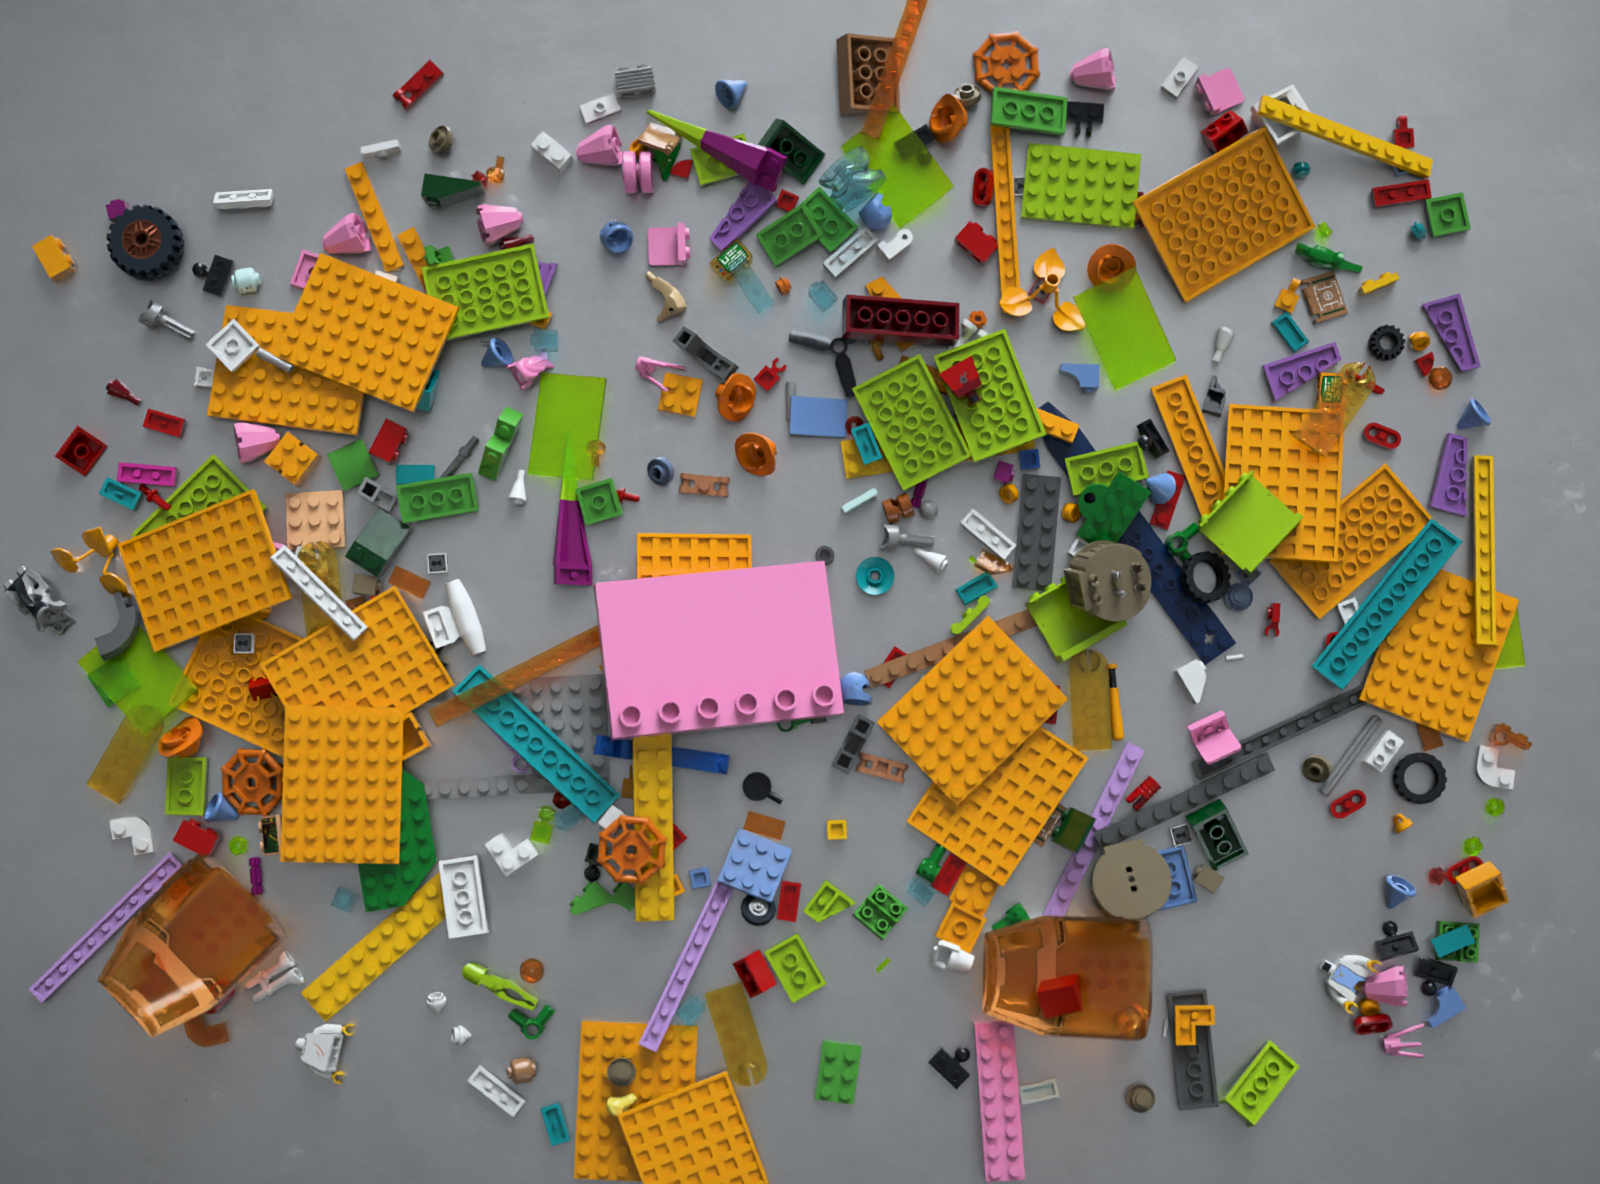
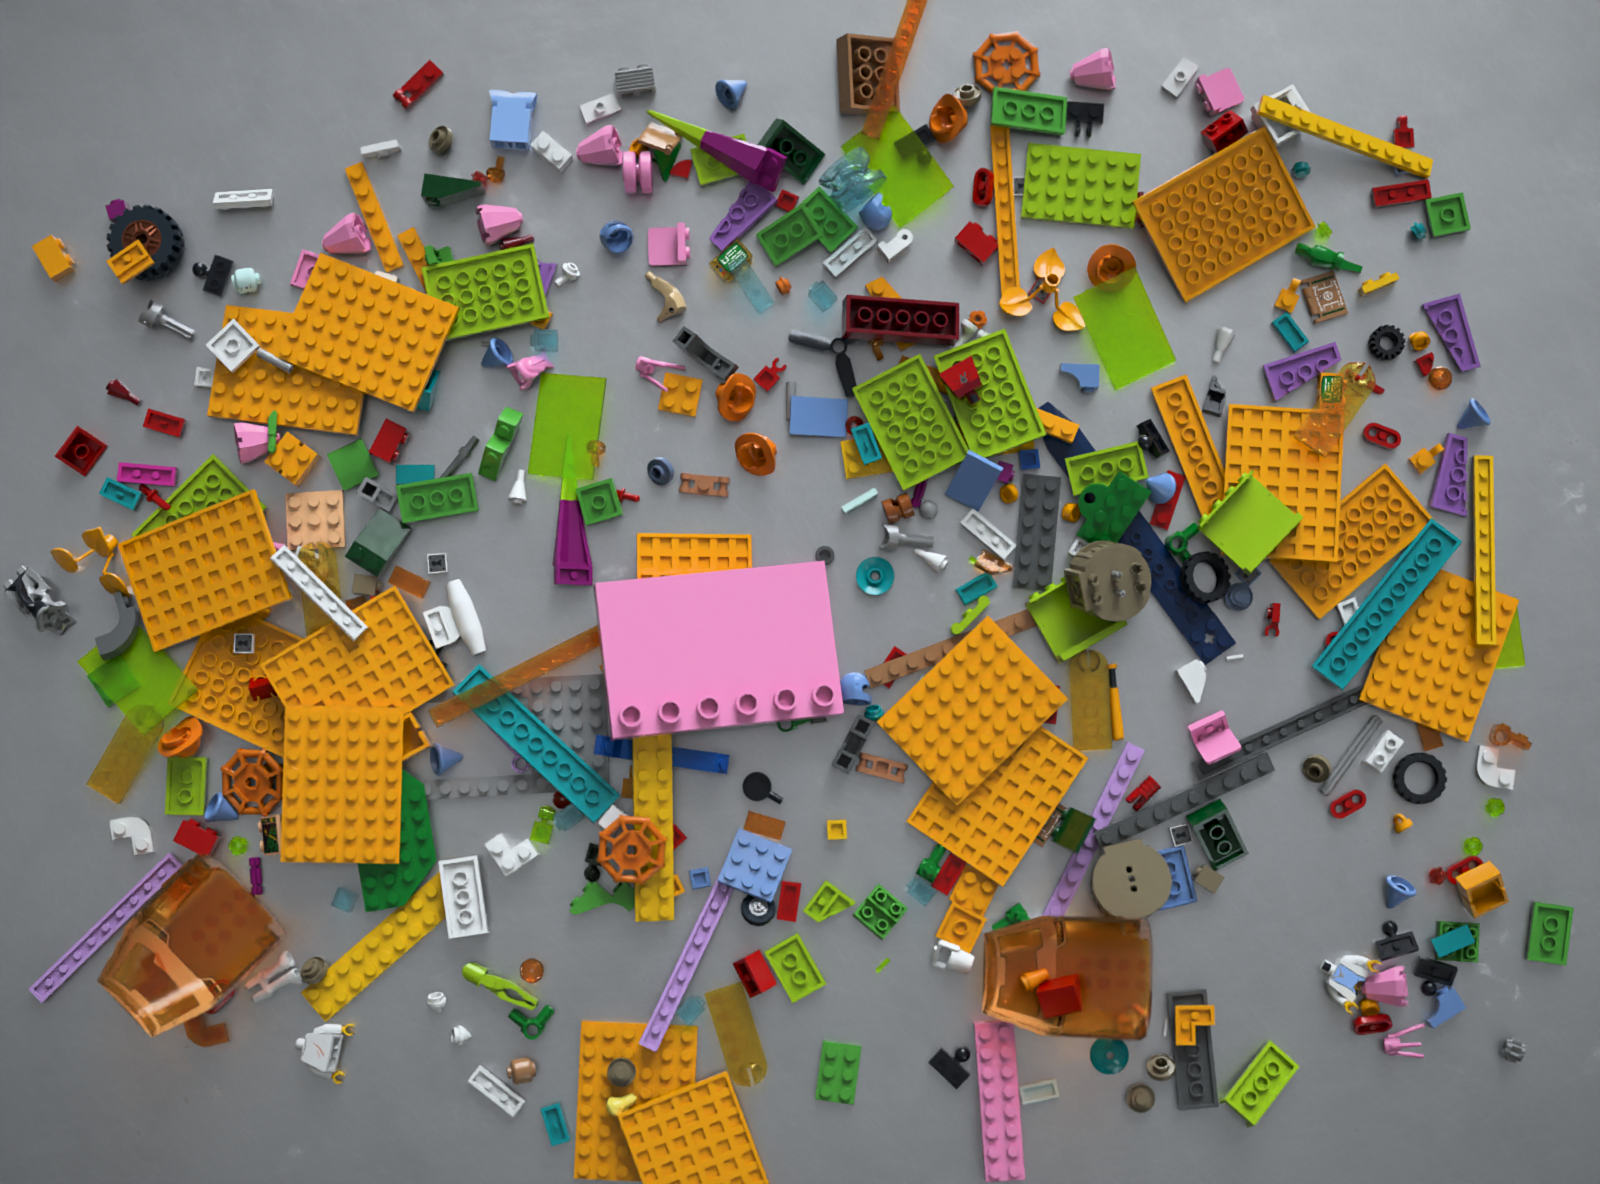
none -> light orange plate [106,240,155,285]
none -> bright green piece [267,410,278,454]
none -> dark tan plate [300,957,328,985]
none -> medium blue hat [430,743,463,776]
none -> light blue piece [490,90,538,150]
none -> white plate [554,263,580,287]
none -> teal plate [864,705,884,721]
none -> medium blue tile [945,450,1003,512]
none -> light orange cone [1019,968,1050,991]
none -> teal dish [1090,1035,1129,1075]
none -> dark tan plate [1147,1054,1176,1081]
none -> light orange plate [1408,443,1444,474]
none -> light grey gear [1501,1038,1526,1063]
none -> bright green plate [1526,902,1574,965]

